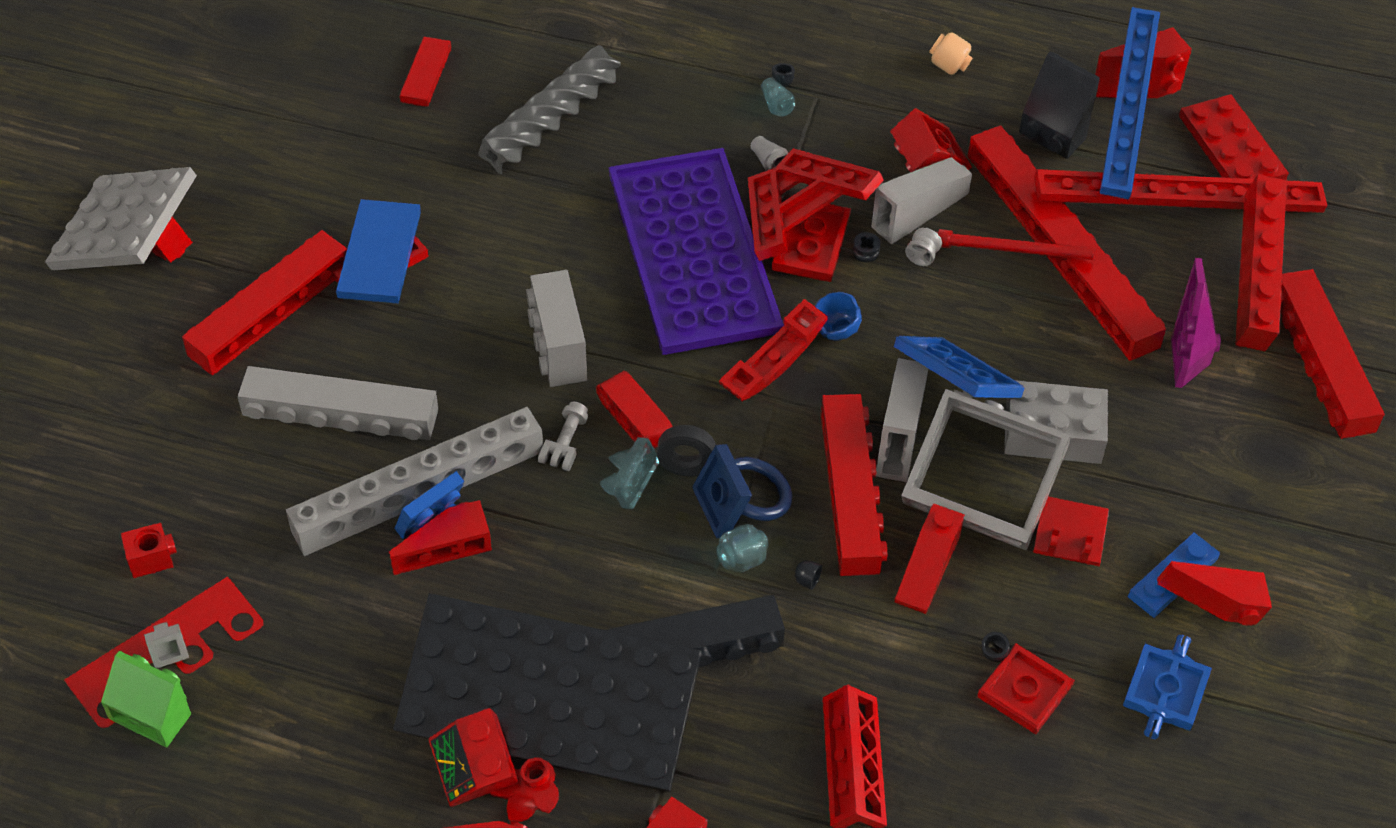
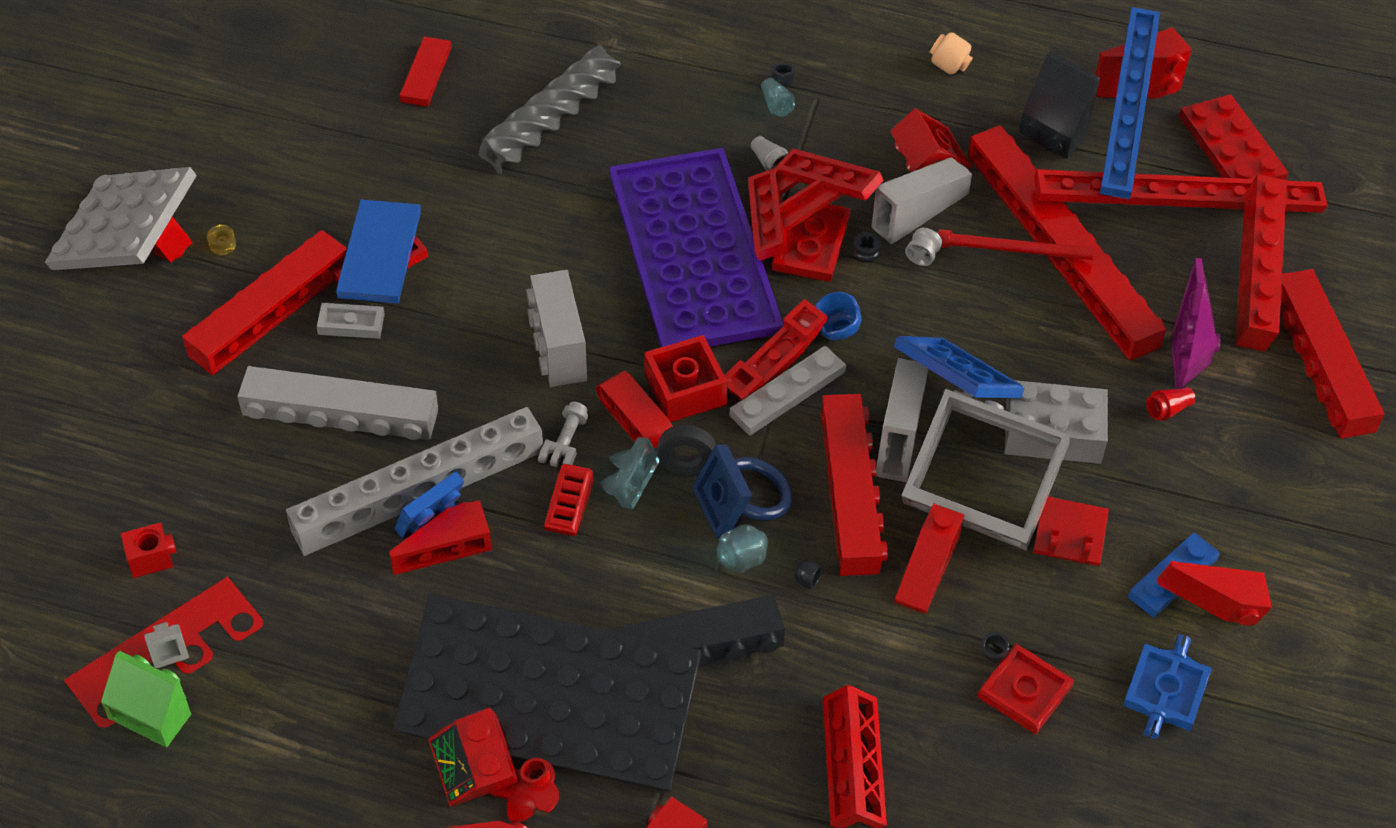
none -> clear yellow bush [207,225,236,255]
none -> light grey plate [317,303,385,339]
none -> red slope [544,464,594,537]
none -> red brick [644,335,727,422]
none -> light grey plate [729,346,846,436]
none -> red cone [1146,387,1195,421]

